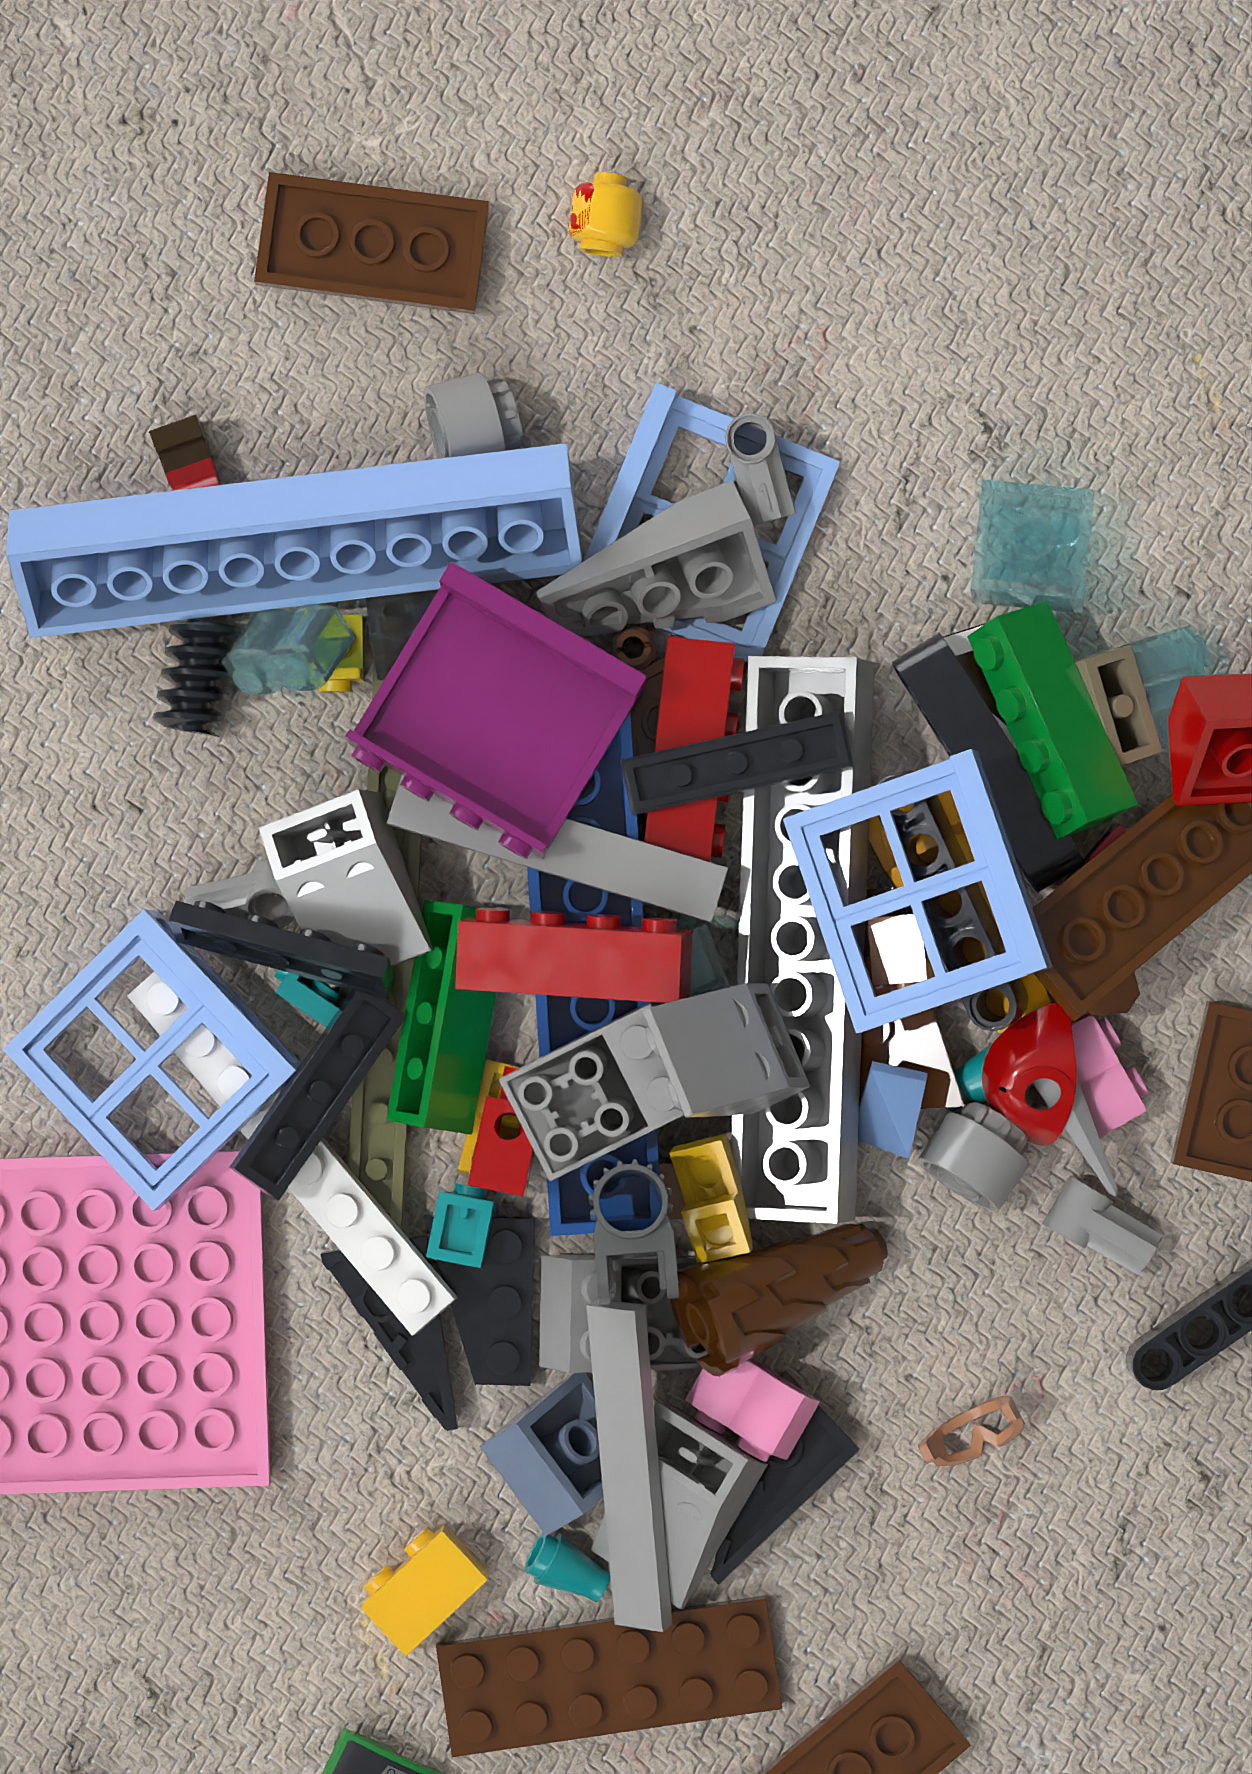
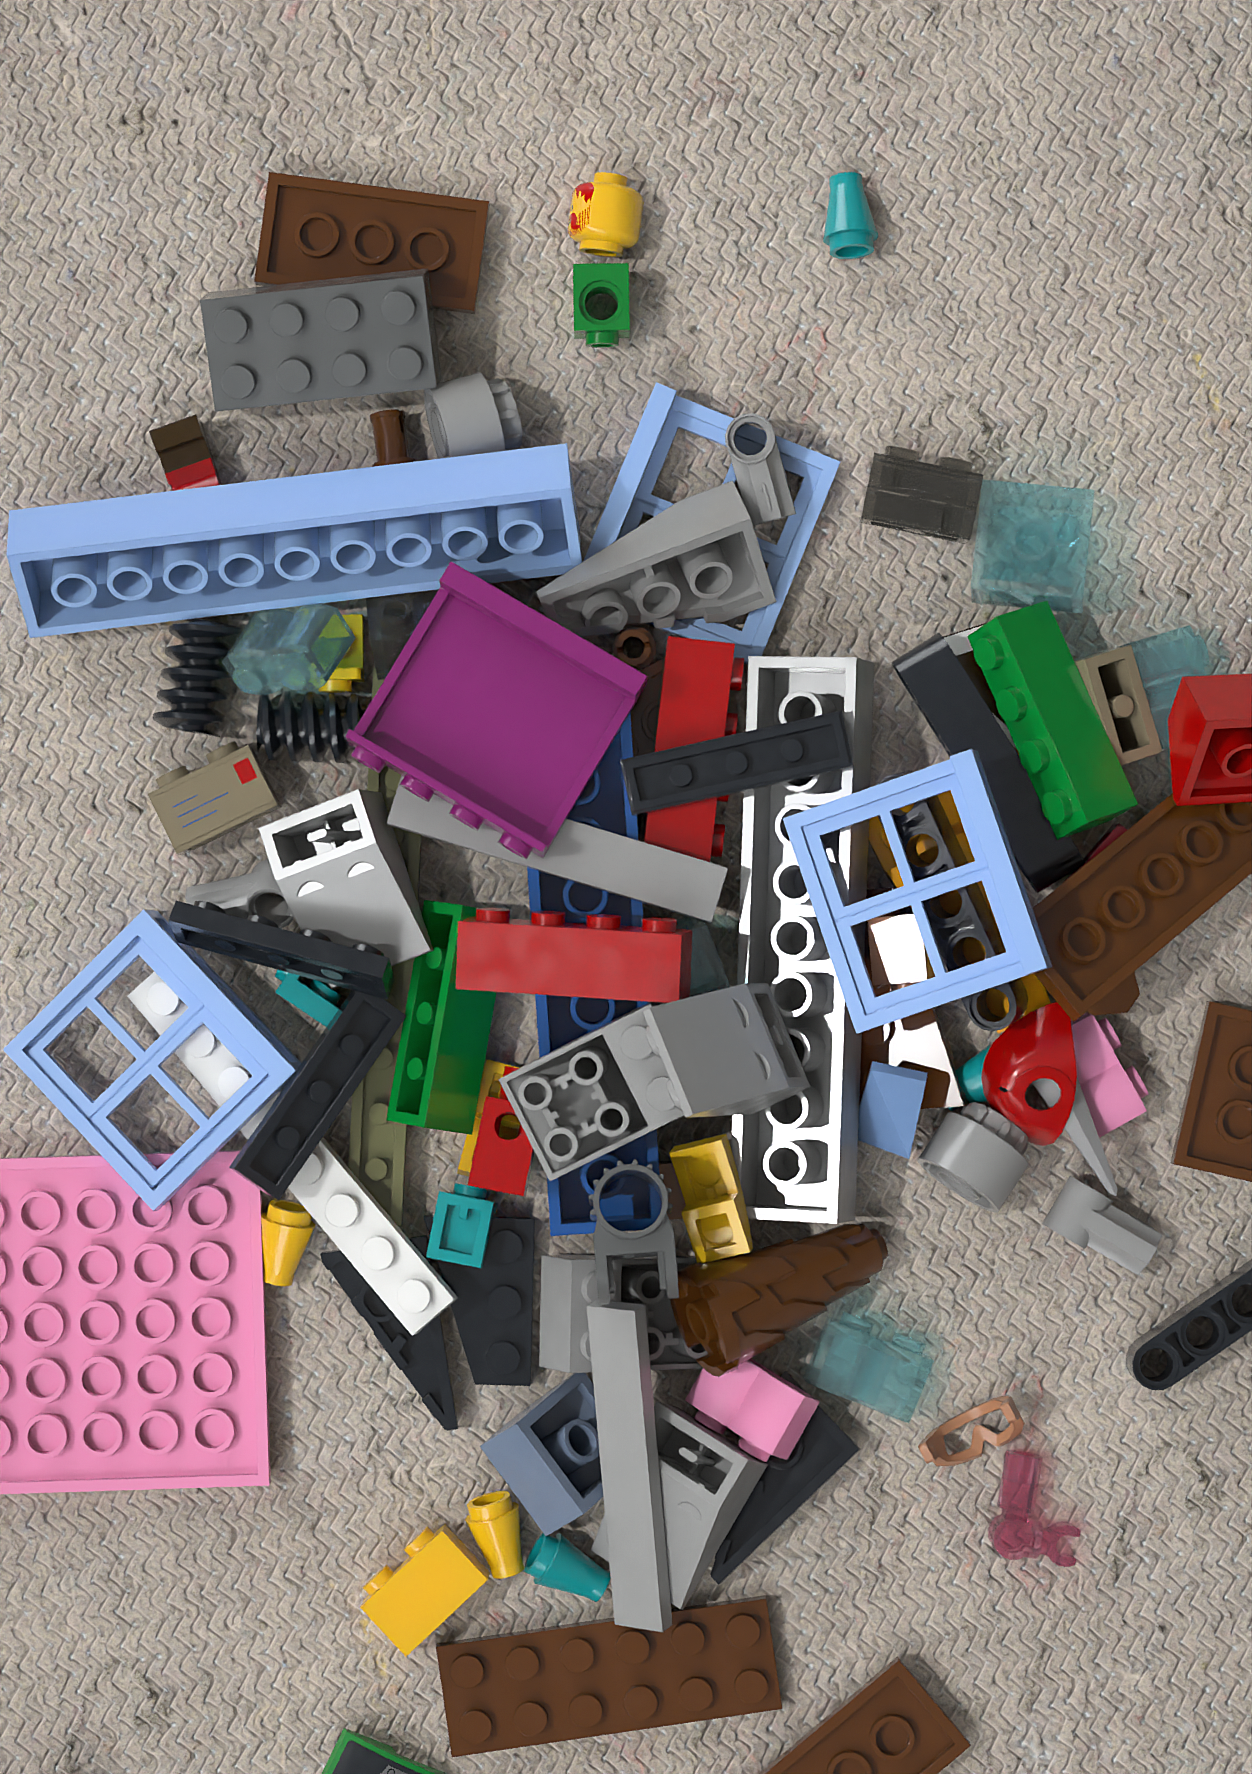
none -> dark tan brick [148,741,282,856]
none -> dark grey brick [200,268,442,412]
none -> black piece [256,690,372,764]
none -> yellow cone [261,1200,316,1286]
none -> reddish brown pin [369,409,416,467]
none -> yellow cone [465,1491,524,1579]
none -> green brick [573,263,630,348]
none -> clear light blue brick [803,1311,934,1423]
none -> teal cone [823,172,878,259]
none -> clear smoke brick [858,446,983,545]
none -> clear pink bar [988,1450,1081,1567]

